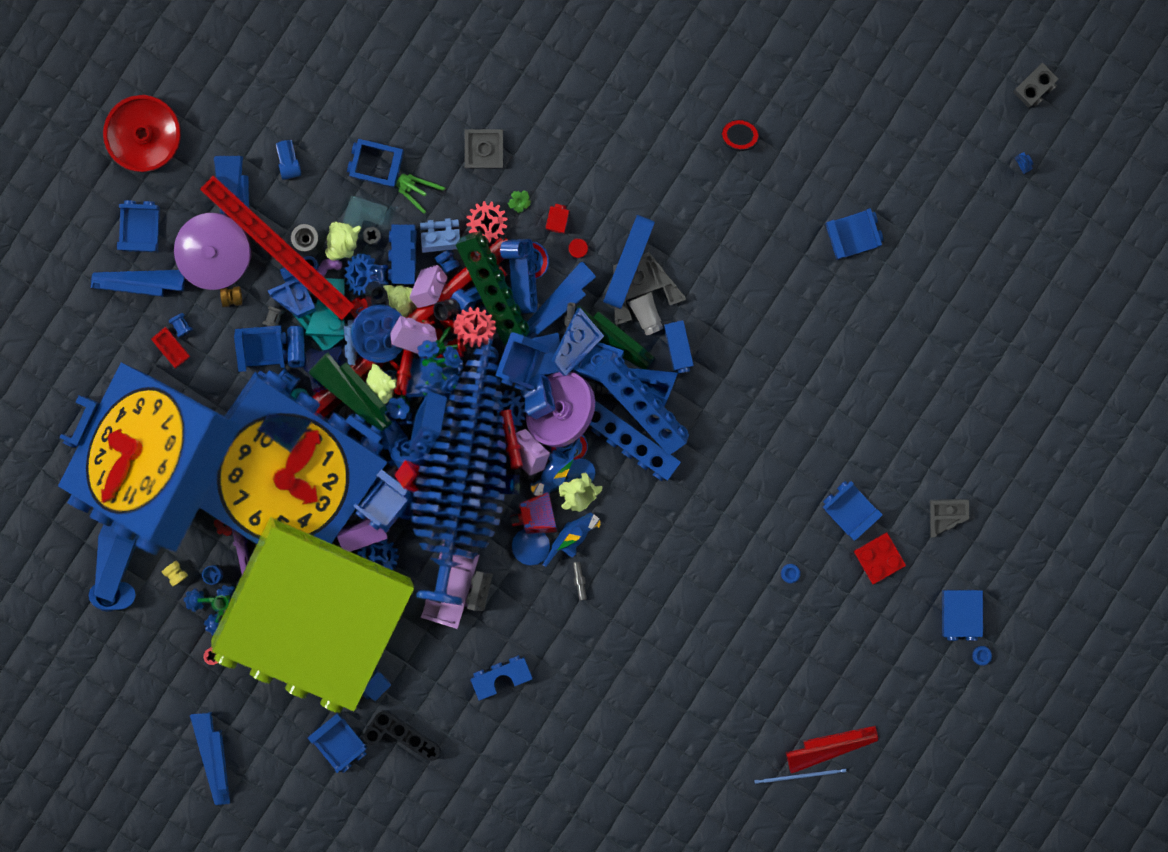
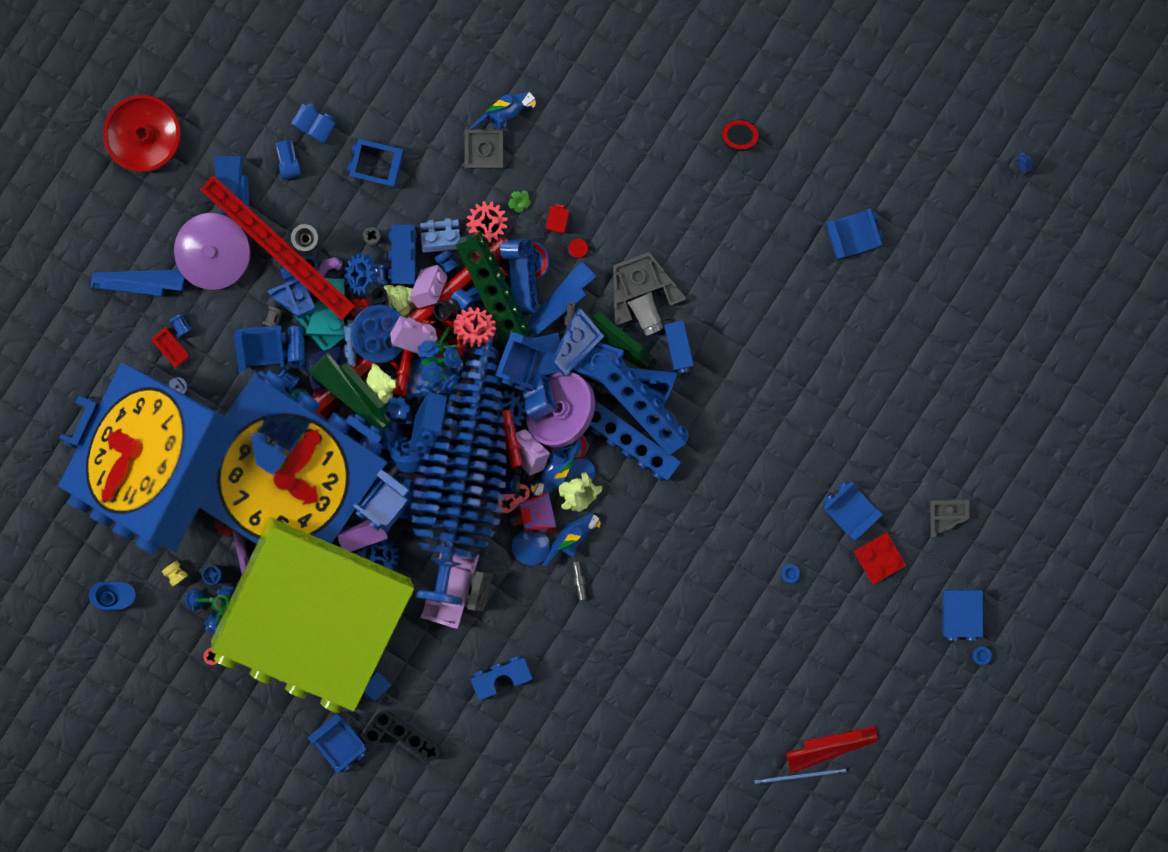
blue wedge [94,520,139,603] -> none
blue panel [117,200,160,253] -> none
blue wedge [190,712,230,805] -> none
pearl gold wheel [220,286,242,307] -> none
yellowish green hair [325,222,361,261] -> none
clear light blue plate [343,196,388,238] -> none
bright green plant [395,173,445,214] -> none
red panel [395,460,421,492] -> none
blue beam [603,215,655,309] -> none
dark grey brick [1013,63,1058,108] -> none
none -> blue tile [167,377,187,394]
none -> blue slope [250,431,286,475]
none -> blue brick [291,103,336,145]
none -> blue animal [470,92,536,131]
none -> coral beam [497,484,530,513]

